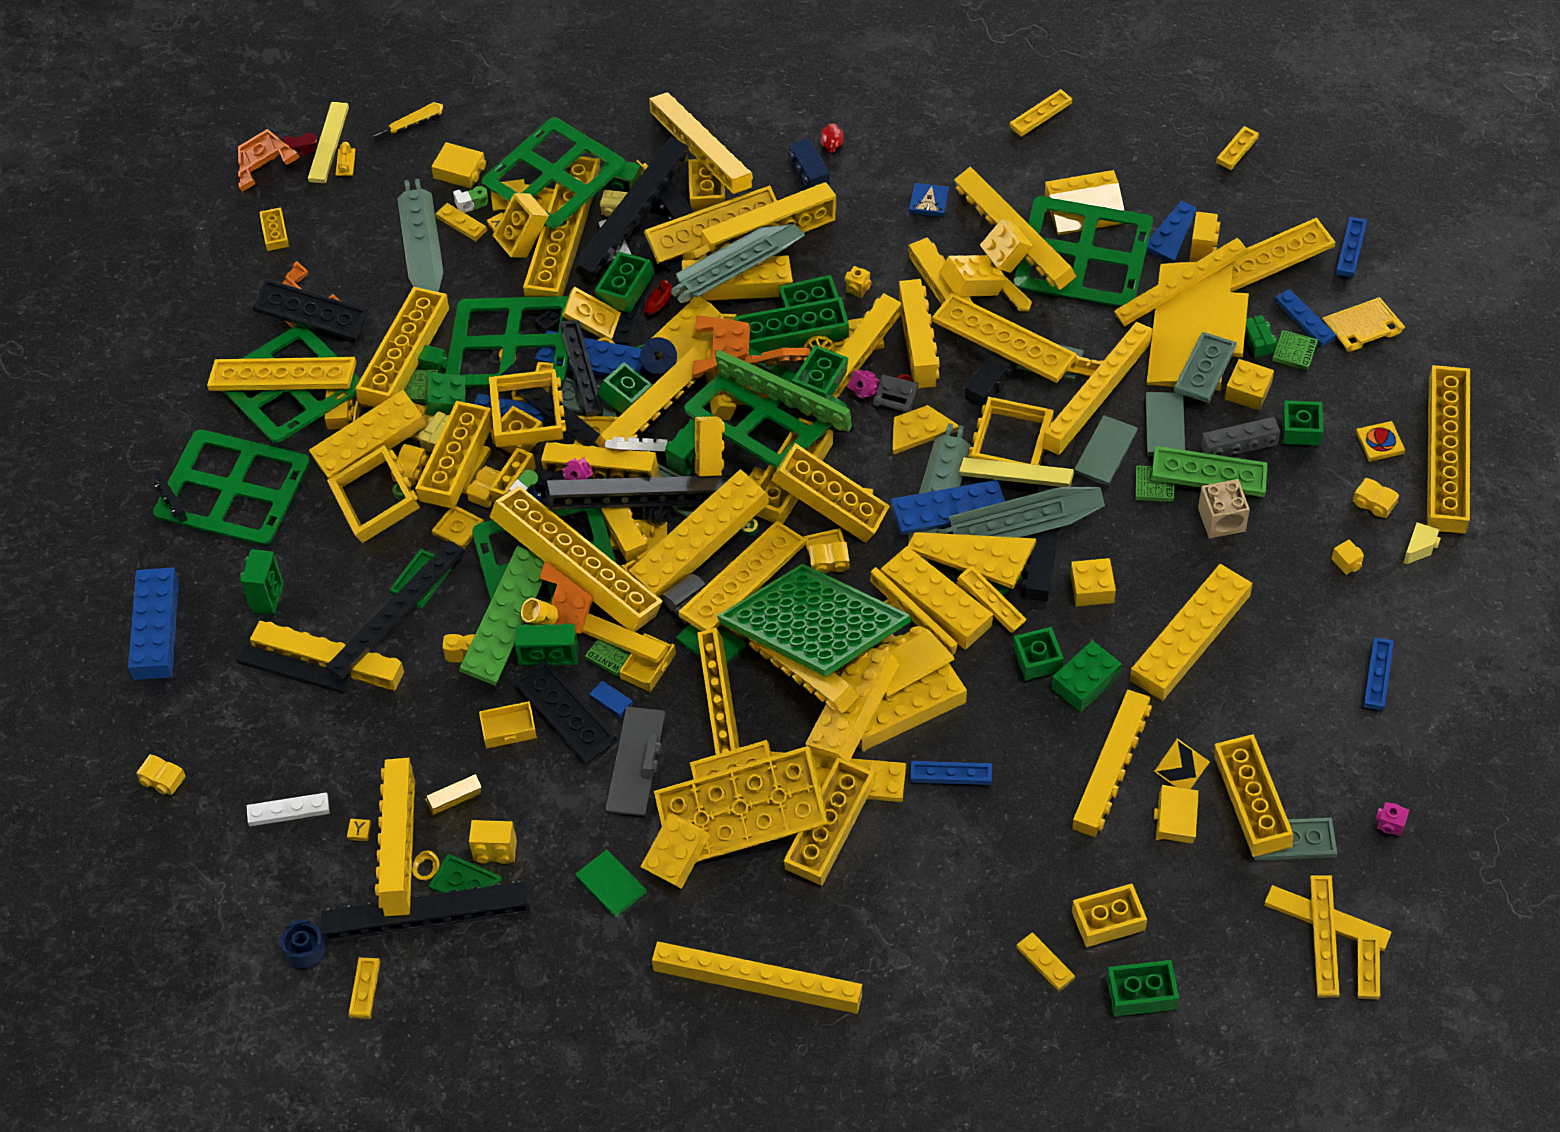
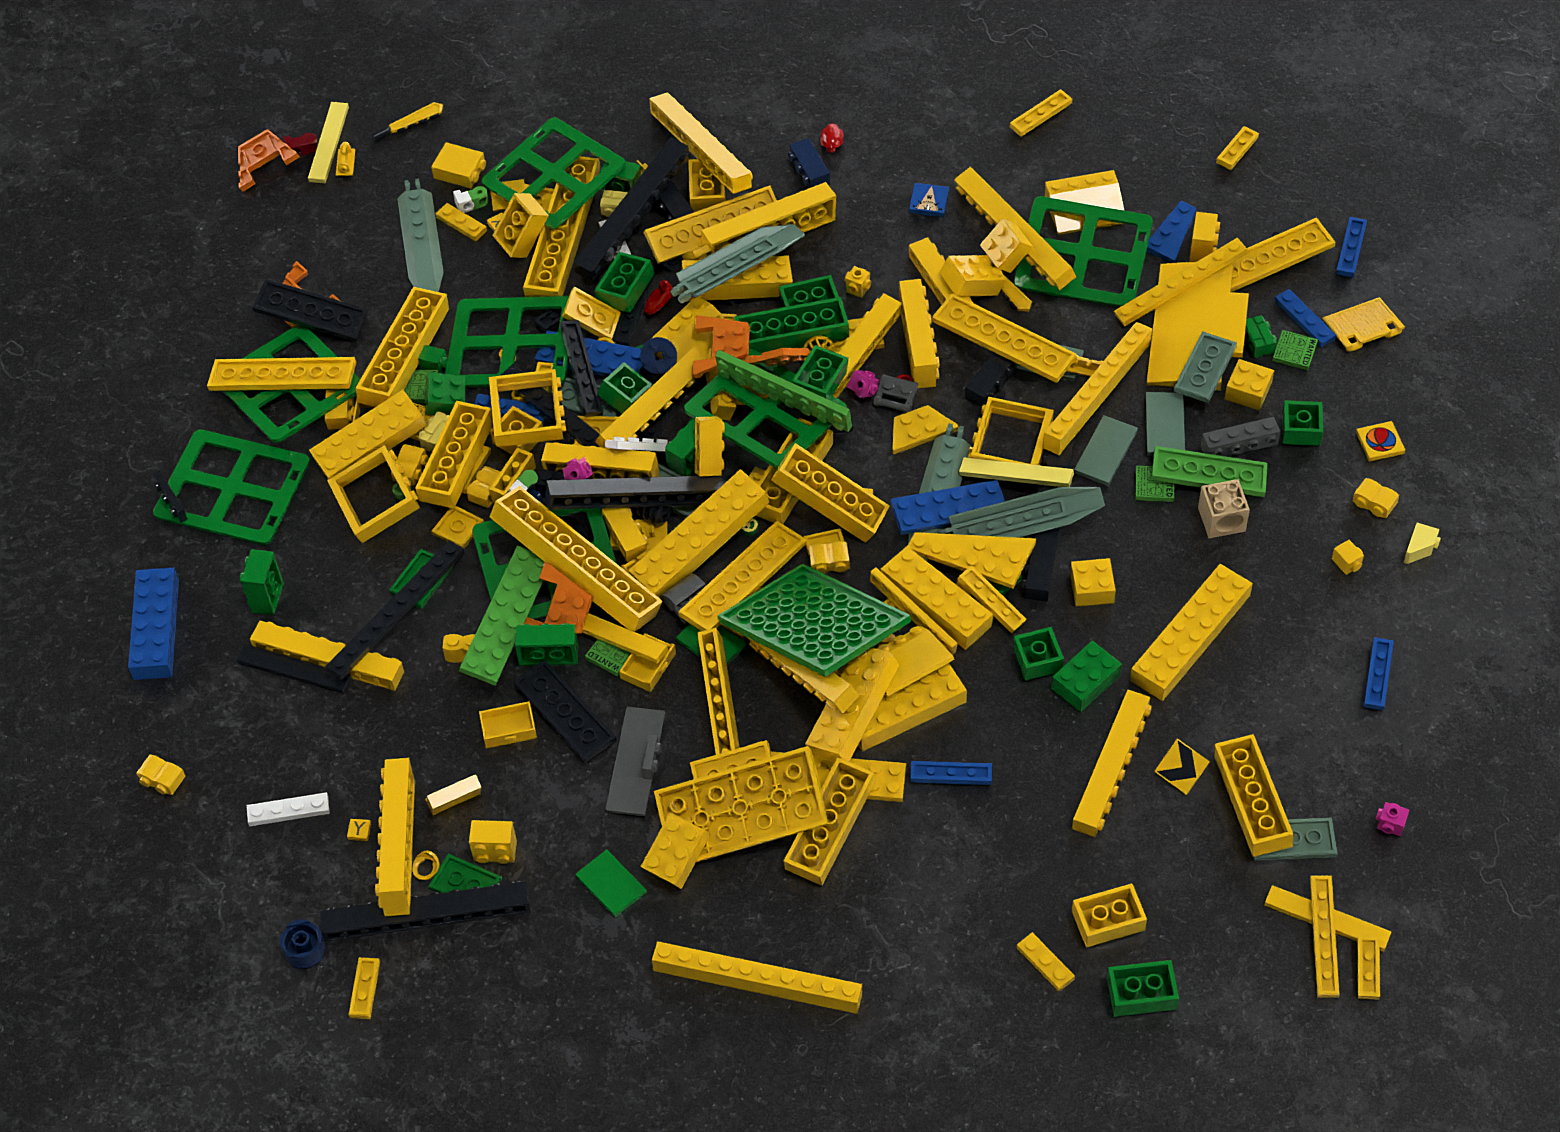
yellow piece [259,207,289,251] -> none
yellow wheel [521,598,558,625] -> none
blue tile [590,681,633,718] -> none
yellow container [1153,785,1199,844] -> none
yellow brick [1427,365,1470,534] -> none

